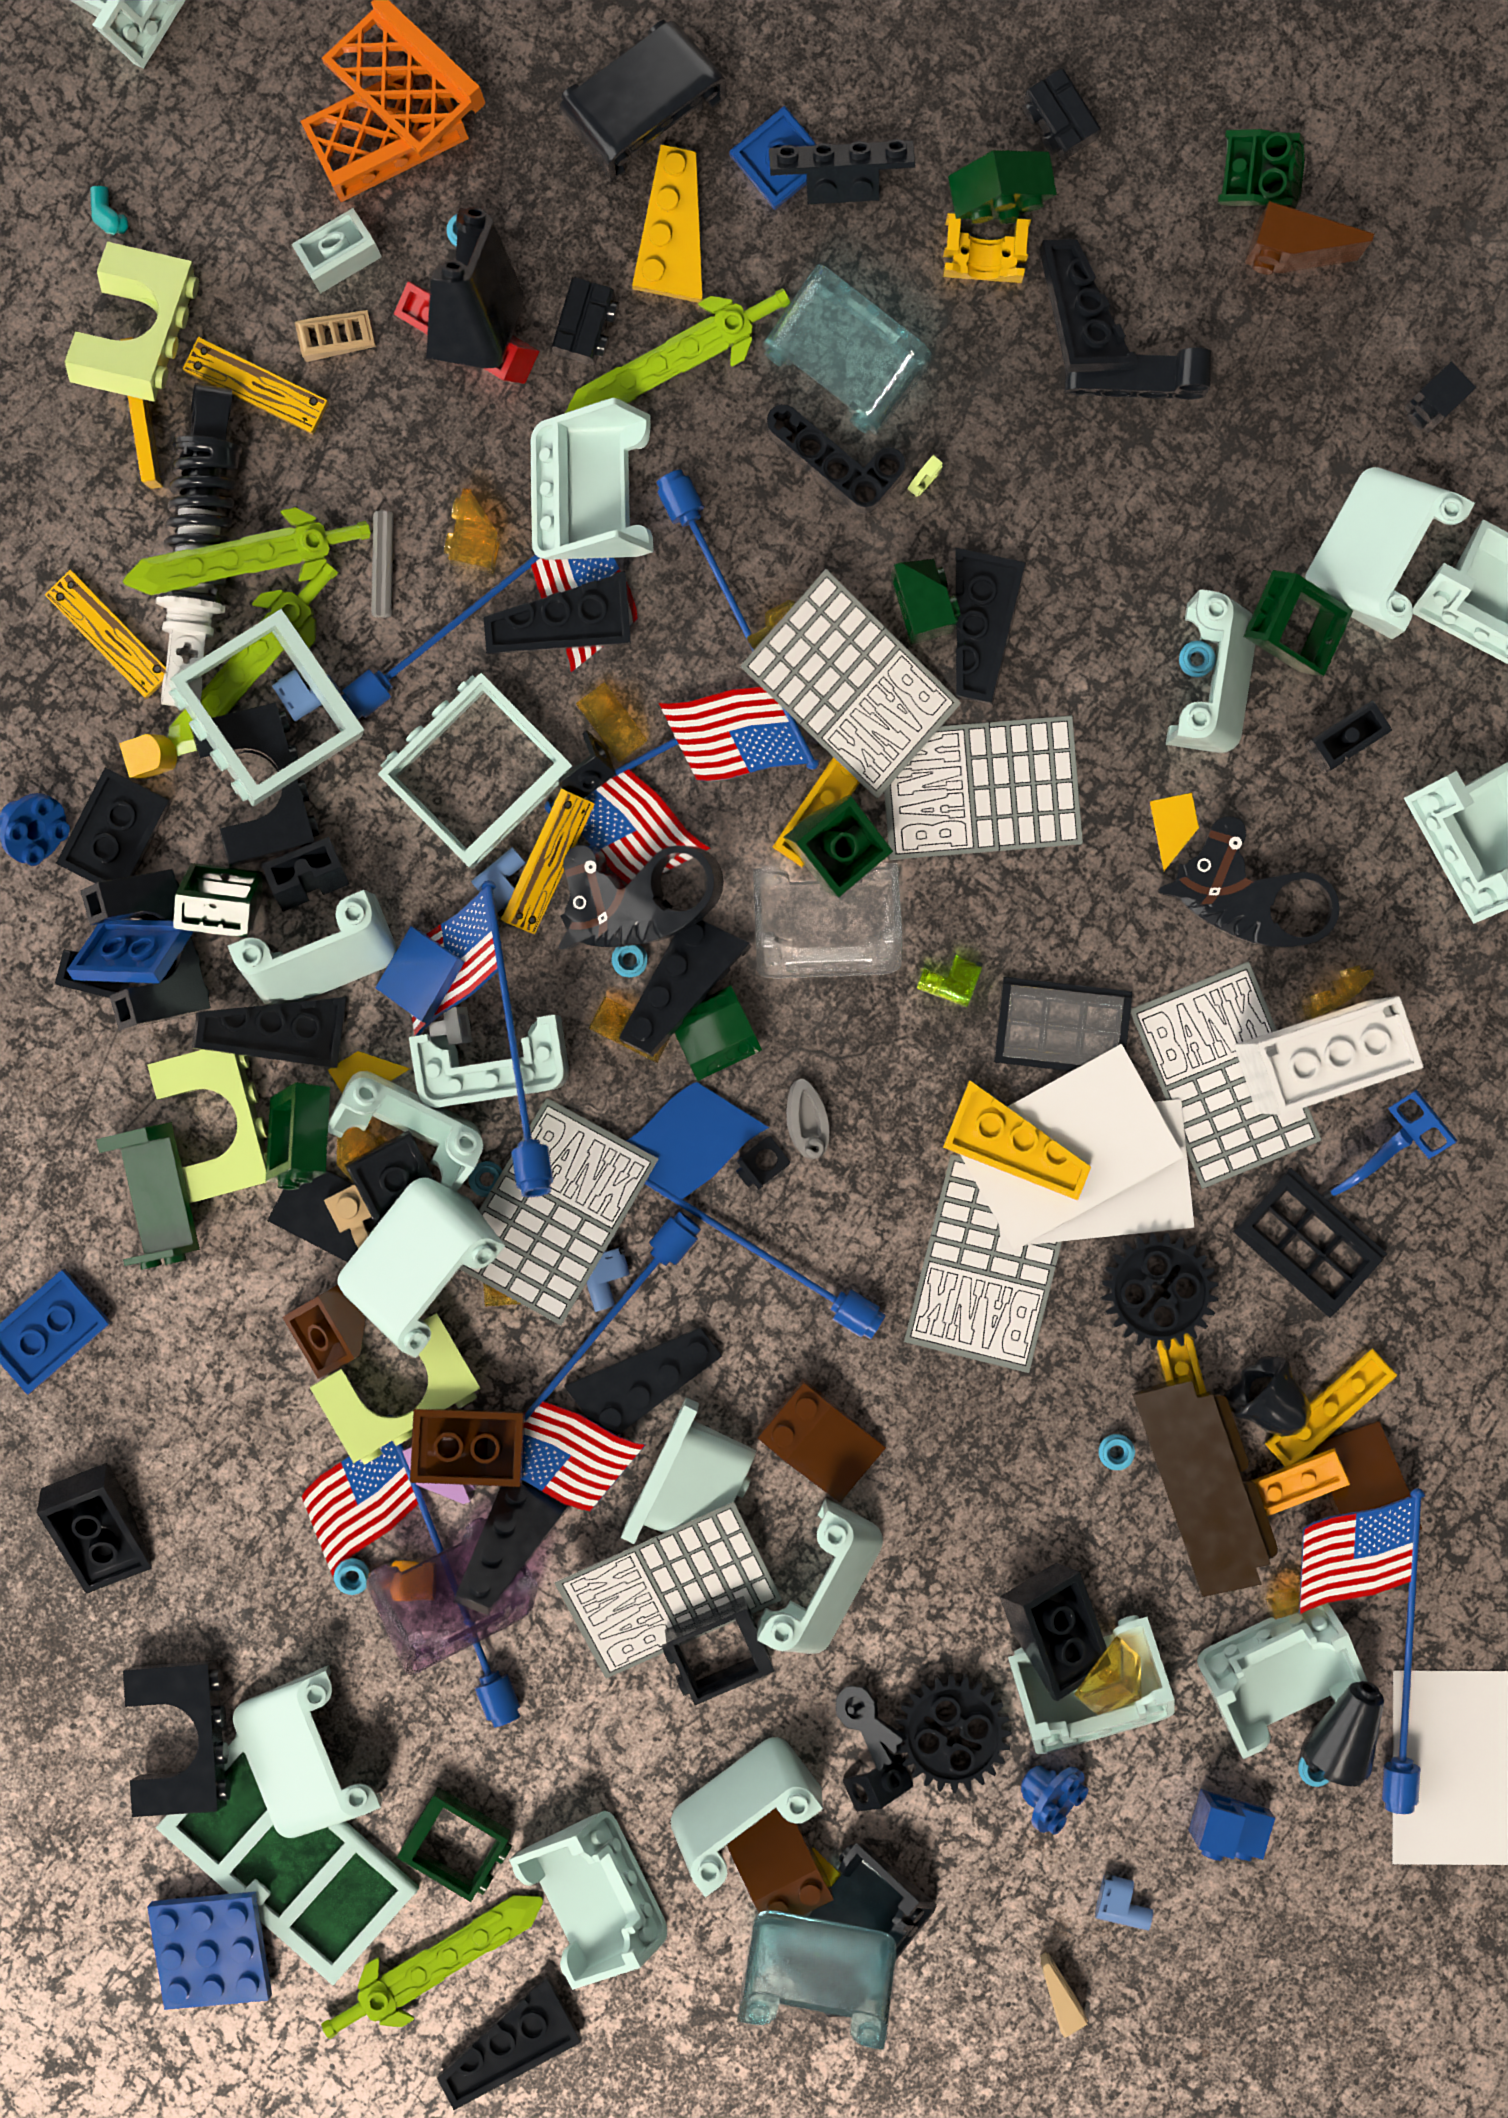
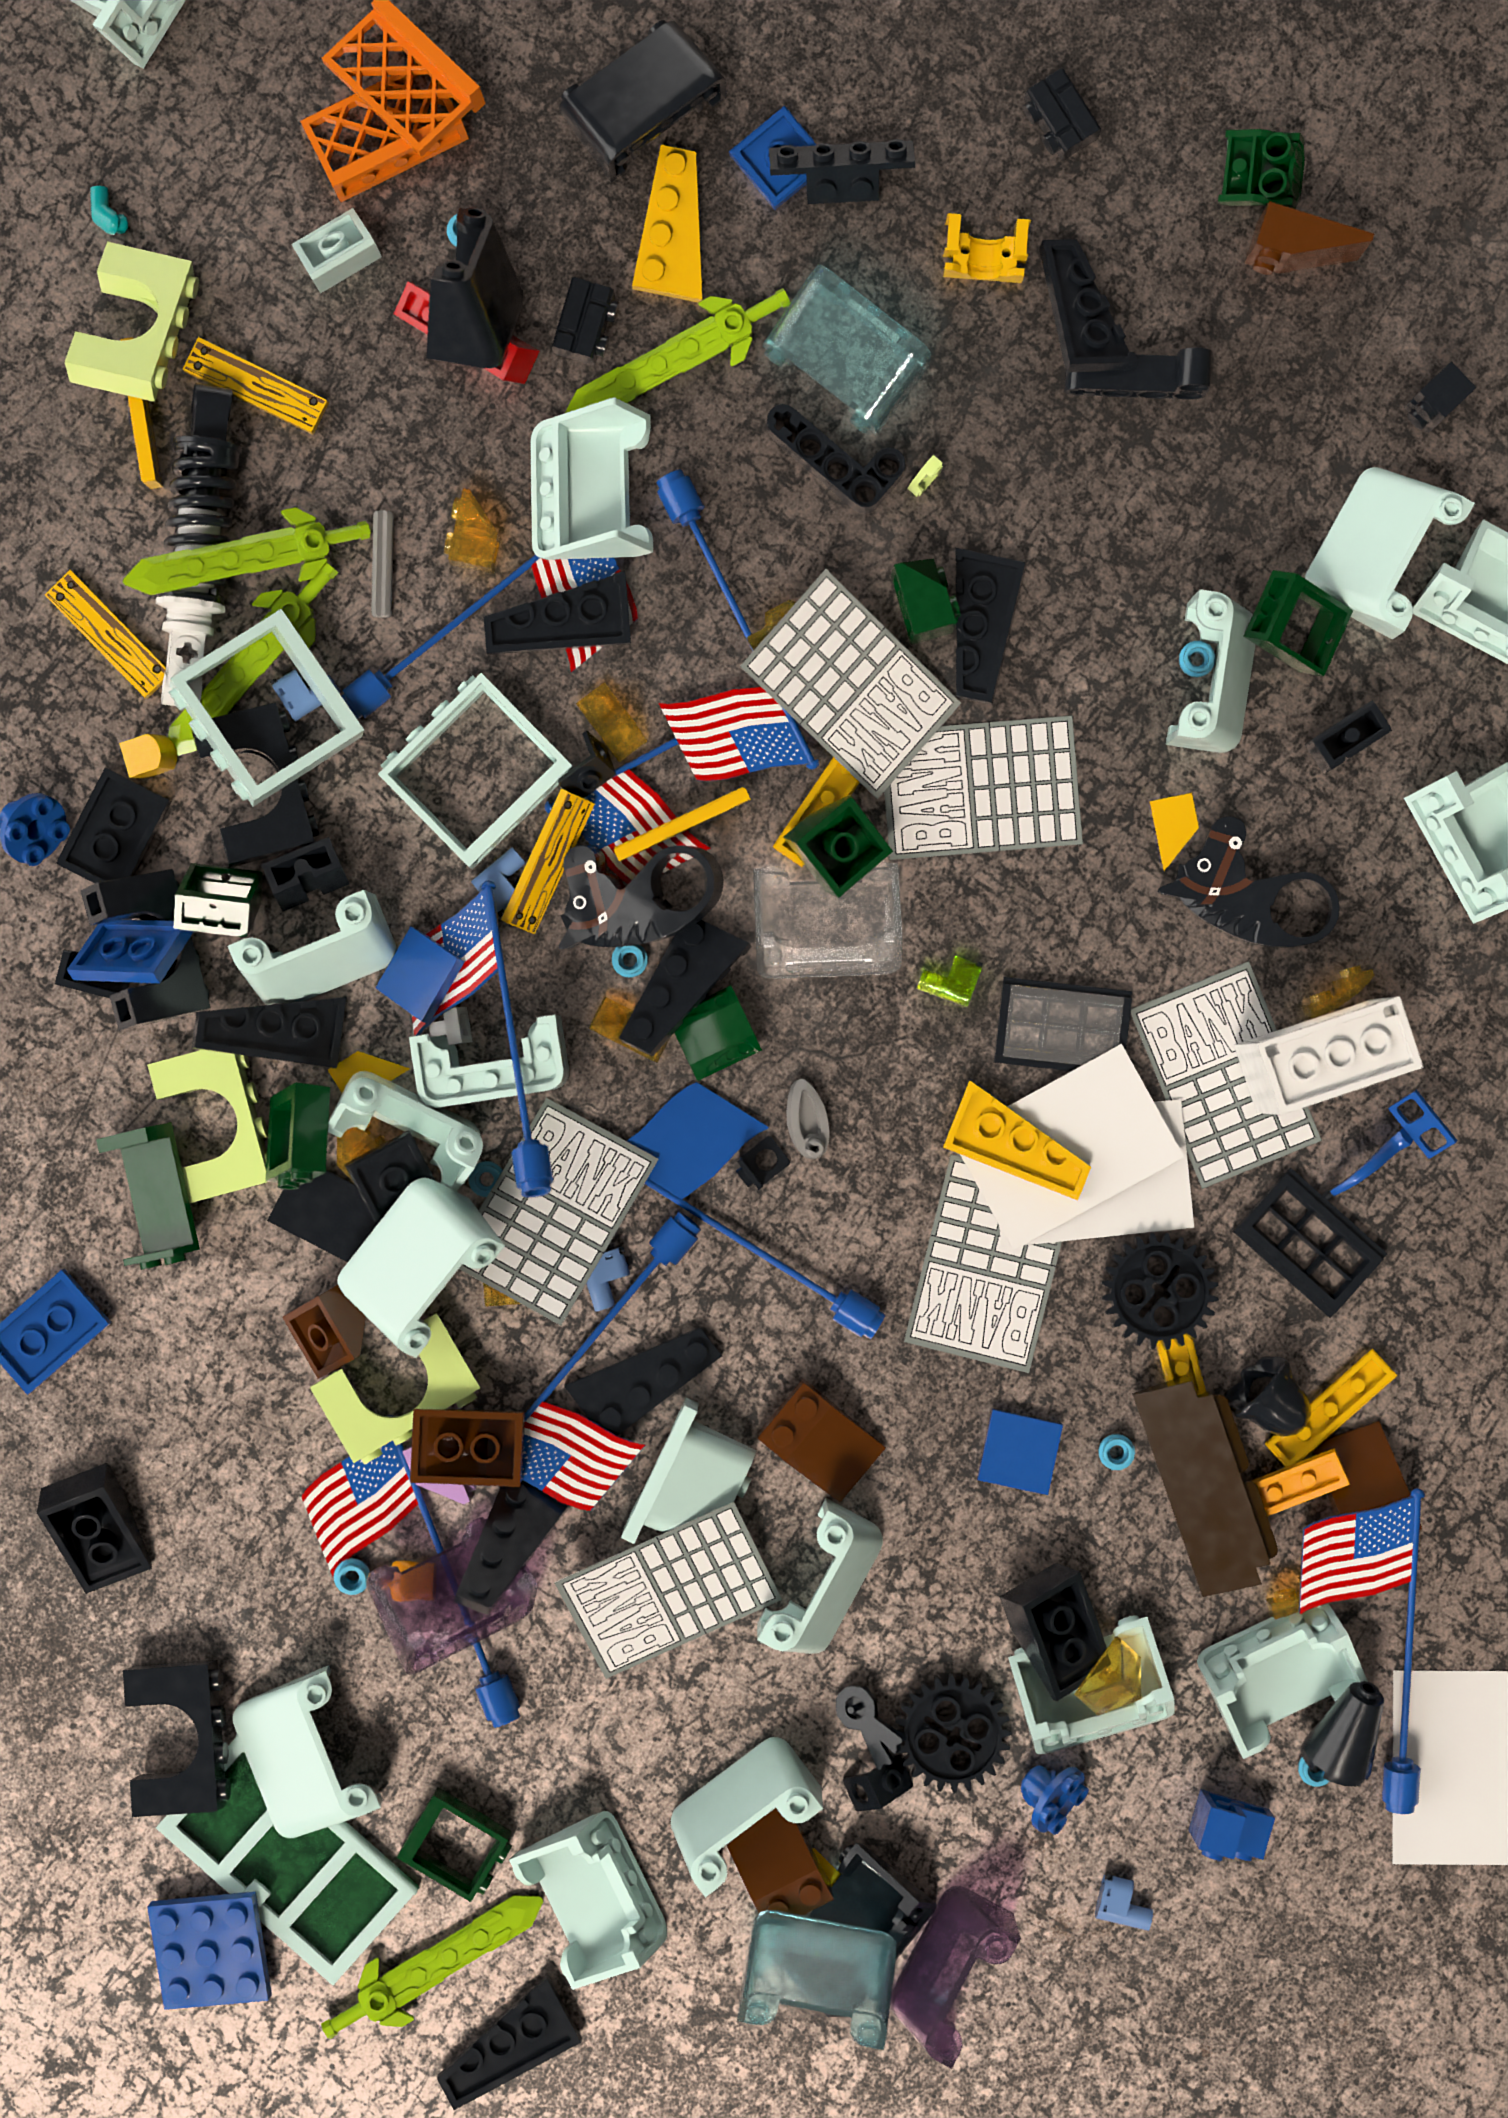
tan slope [295,310,376,362] -> none
tan plate [324,1185,372,1249] -> none
black window [662,1596,775,1705] -> none
dark green brick [948,150,1057,224] -> none
tan slope [1040,1952,1088,2038] -> none
none -> yellow tile [614,787,751,861]
none -> clear purple windscreen [890,1886,1021,2069]
none -> blue tile [977,1409,1063,1495]

